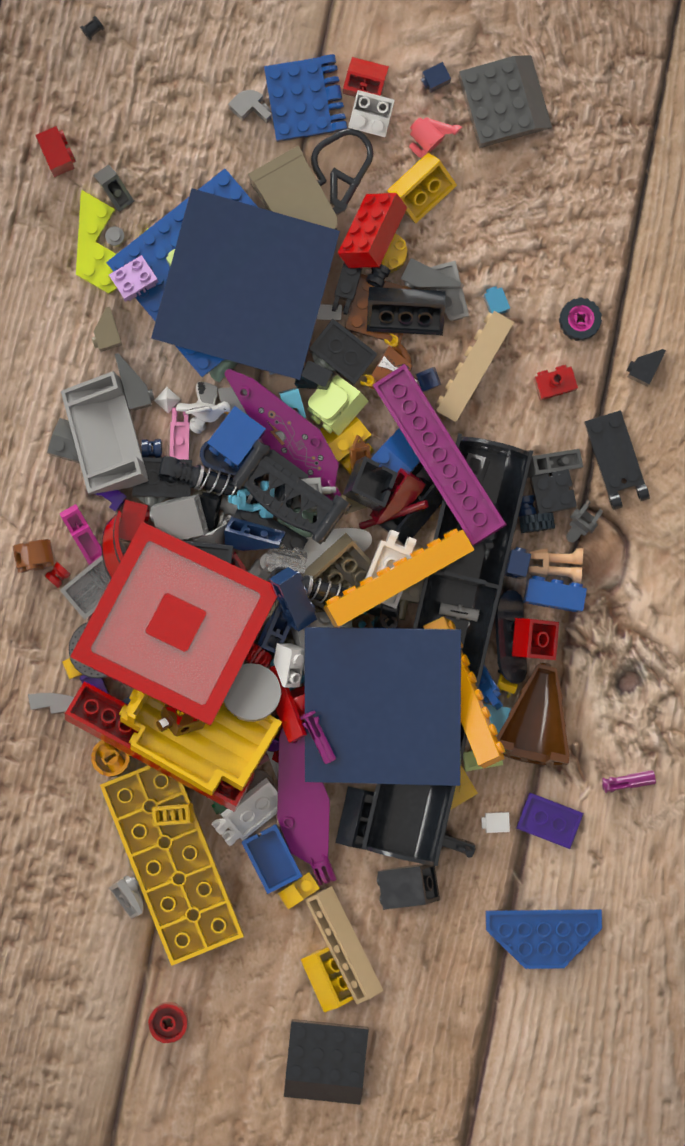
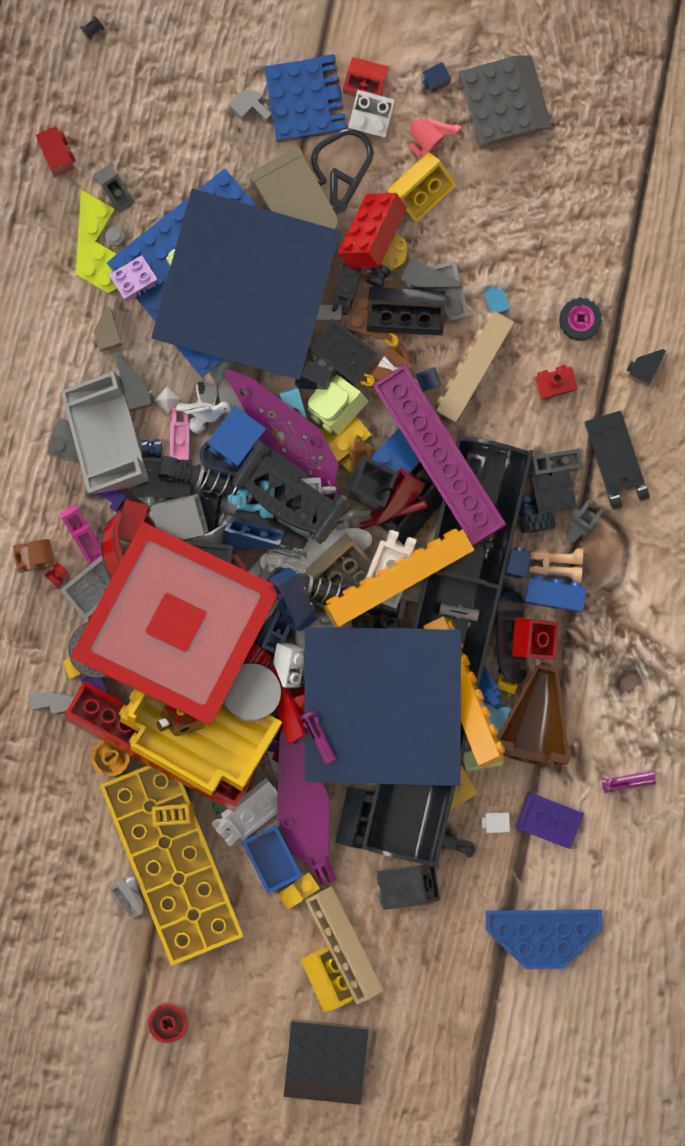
none -> light grey hinge [336,507,372,531]

